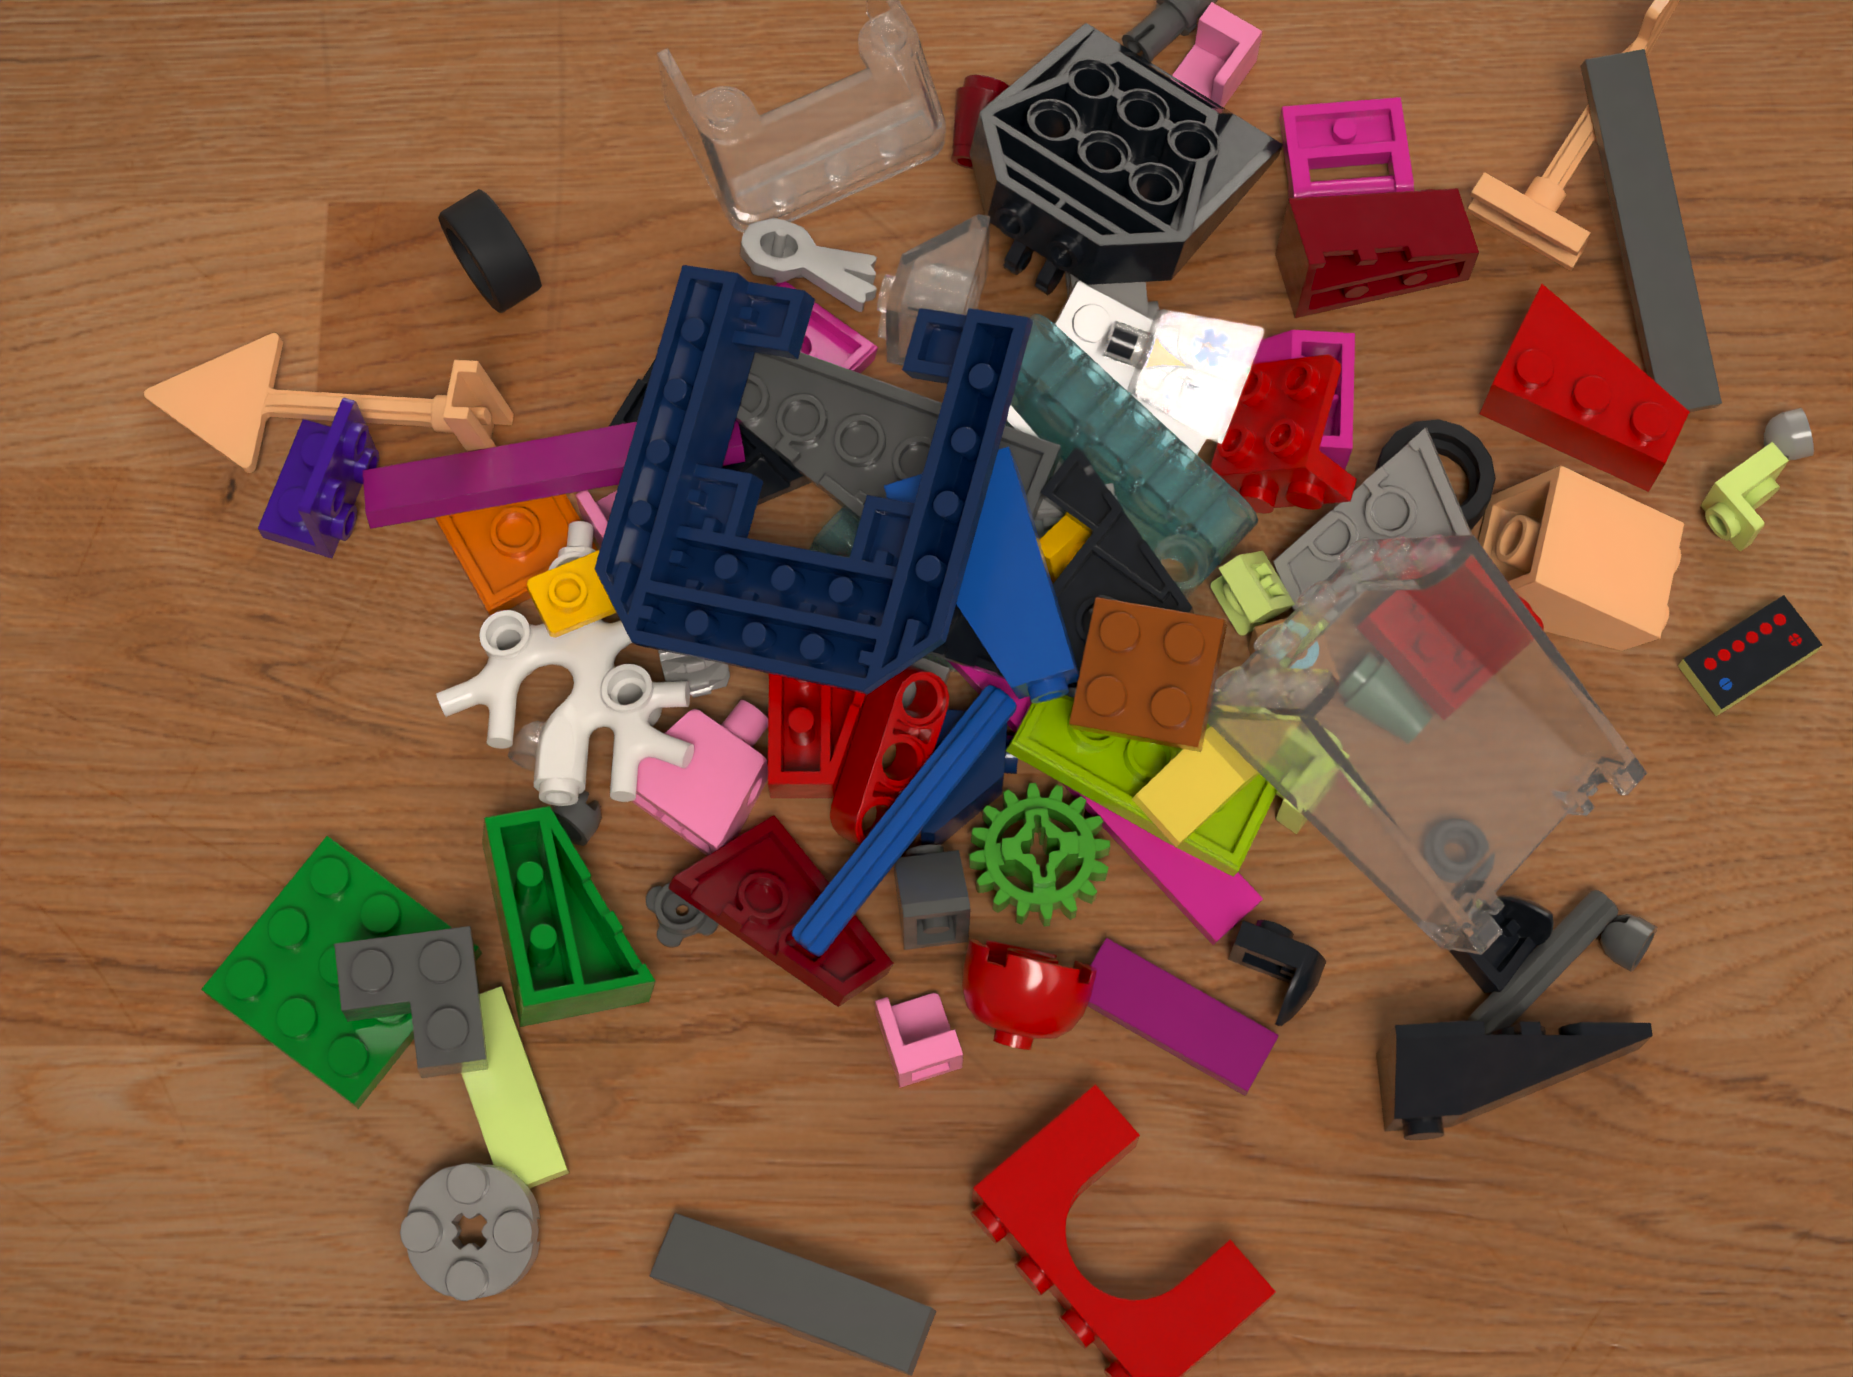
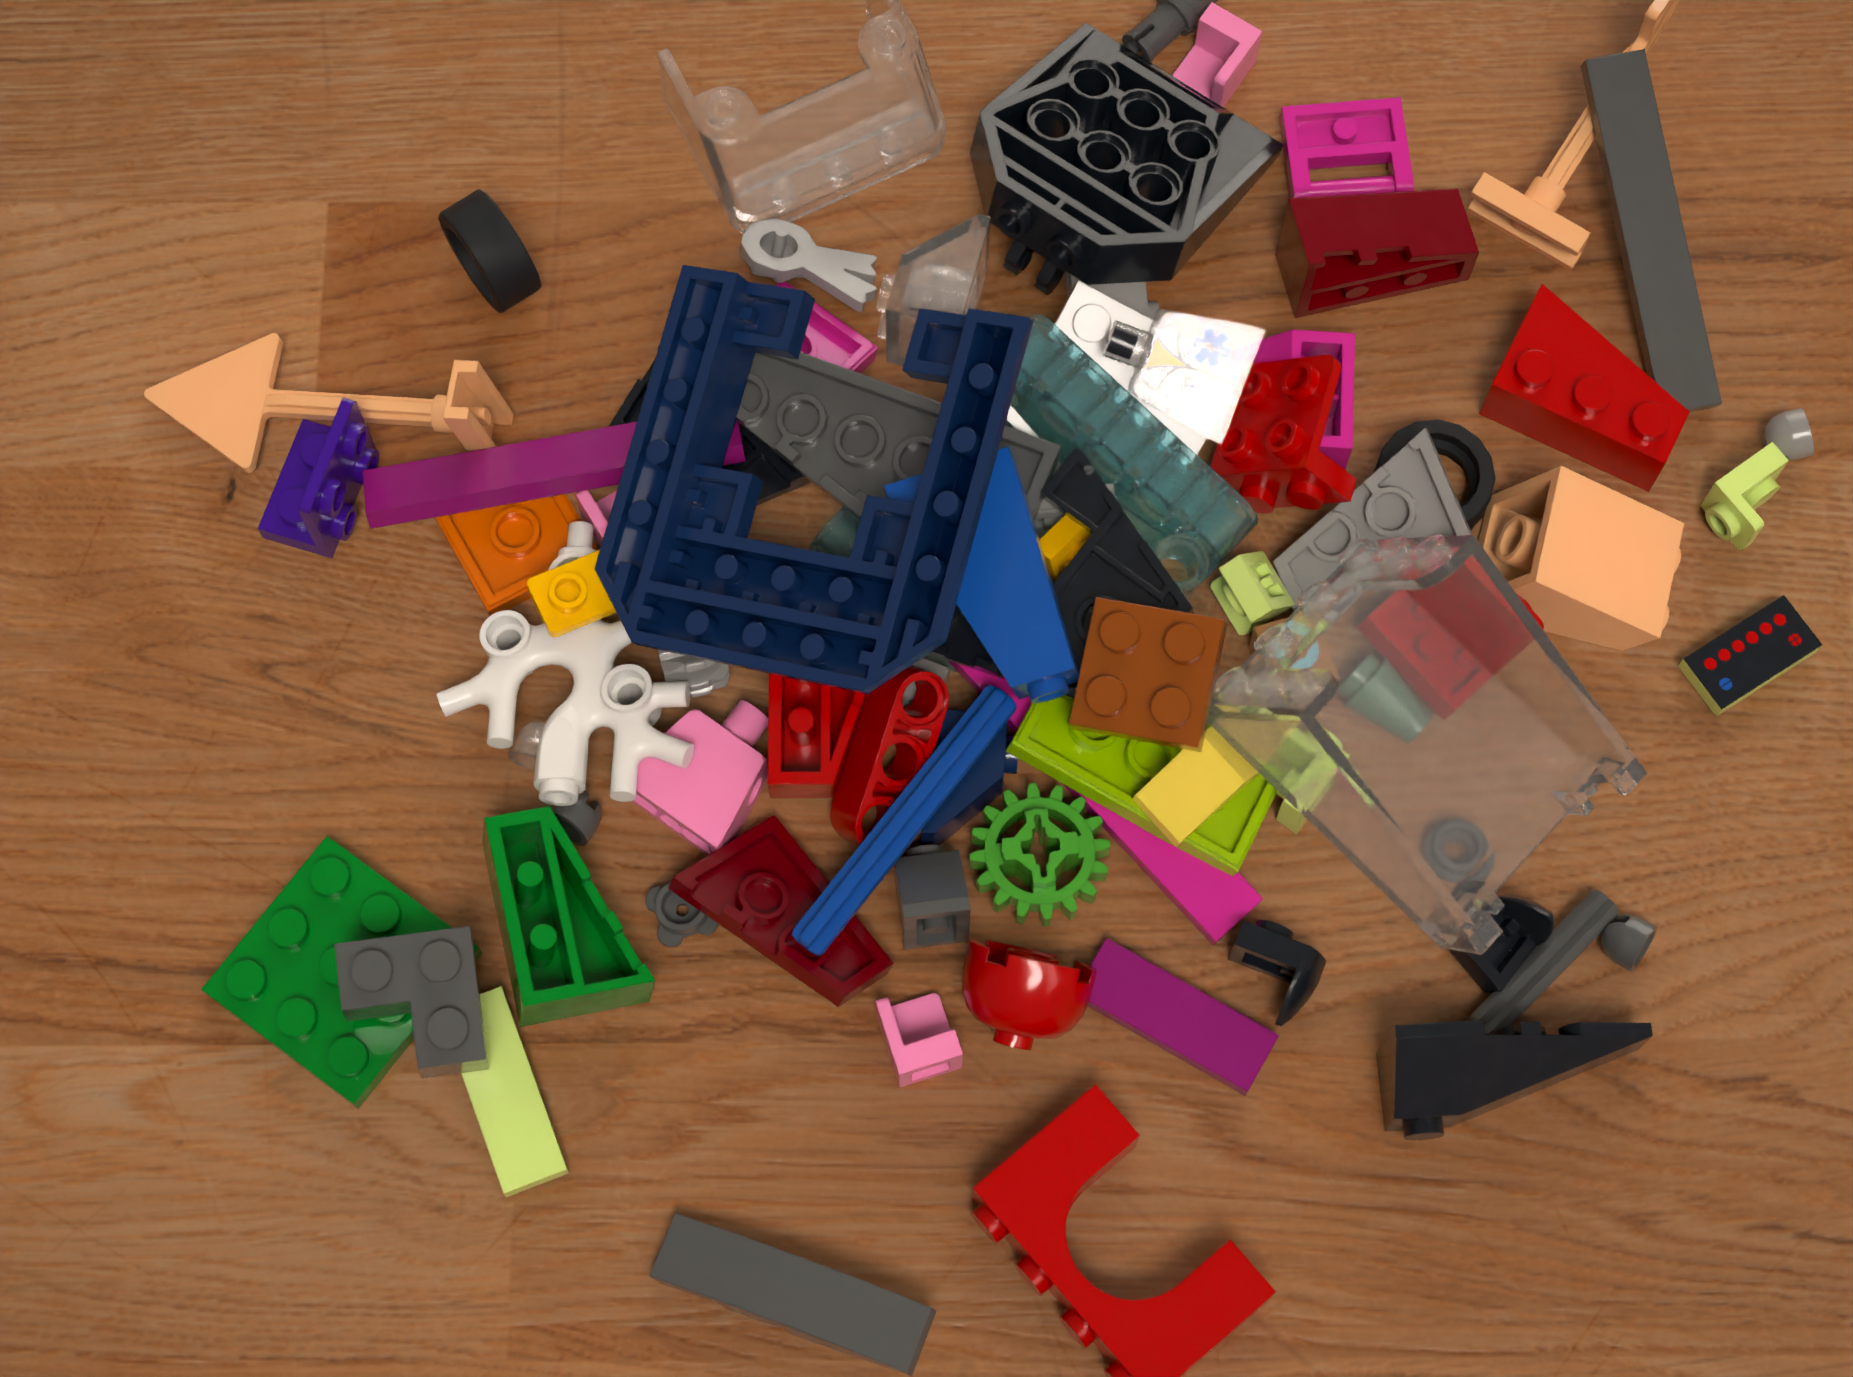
light grey plate [400,1162,540,1301] -> none
dark red cone [951,75,1009,169] -> none

